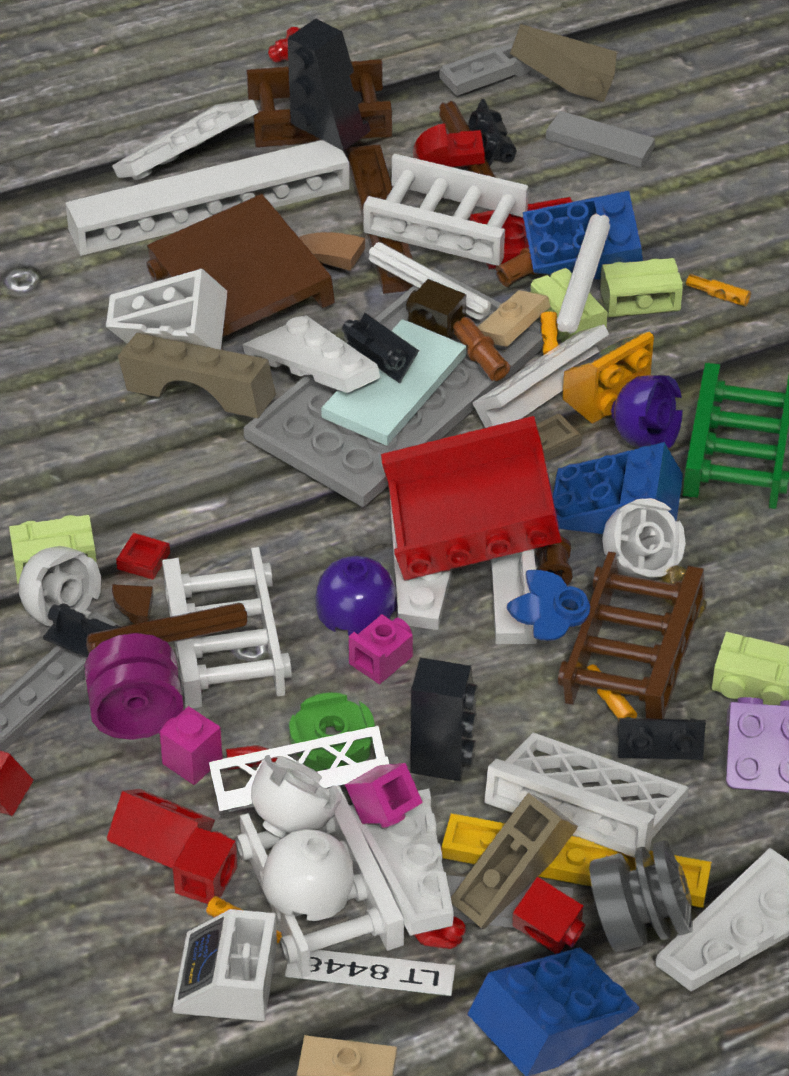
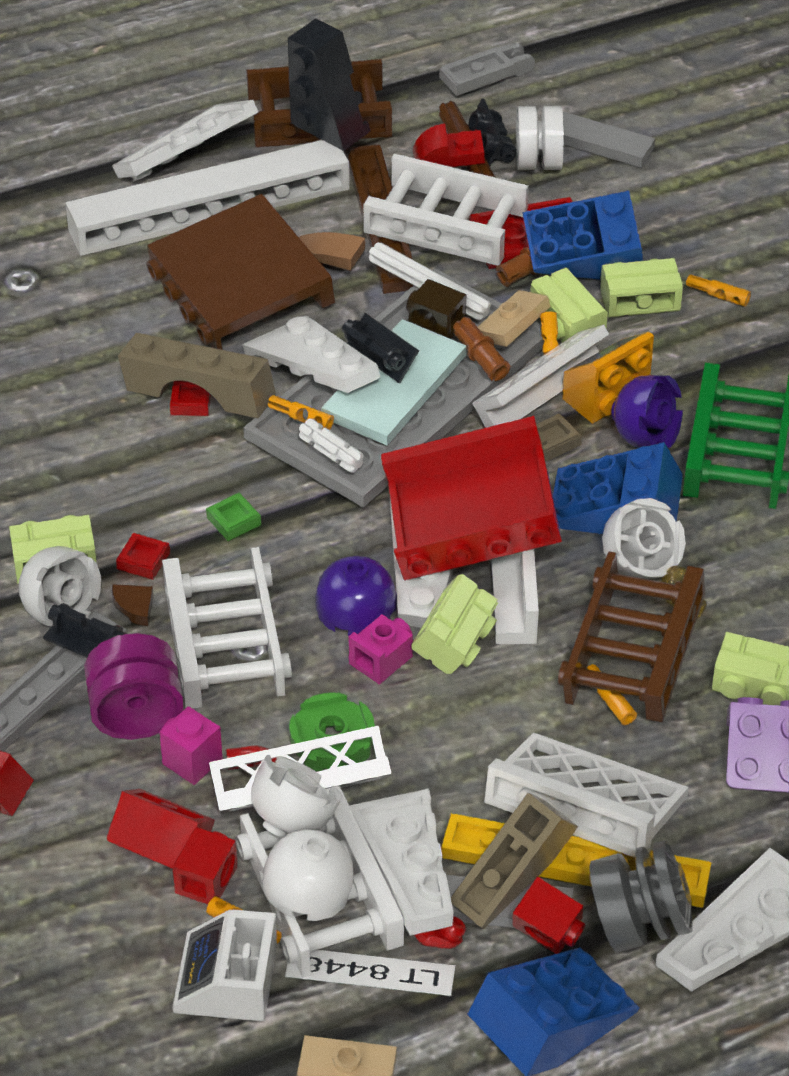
reddish brown axle [86,602,248,653] -> none
white wedge [106,269,227,350] -> none
red arm [268,27,300,63] -> none
dark pink brick [345,763,423,827] -> none
black wedge [410,657,478,782] -> none
blue plate [506,570,590,641] -> none
dark tan slope [510,24,617,102] -> none
reddish brown bush [536,536,573,585] -> none
white axle [557,214,610,334] -> none
black hinge [617,717,706,760] -> none
none -> red tile [170,380,211,416]
none -> bright green tile [206,492,261,541]
none -> light orange pin [267,395,334,430]
none -> white axle [299,419,364,473]
none -> yellowish green brick [411,574,498,674]
none -> white wheel [516,106,563,170]

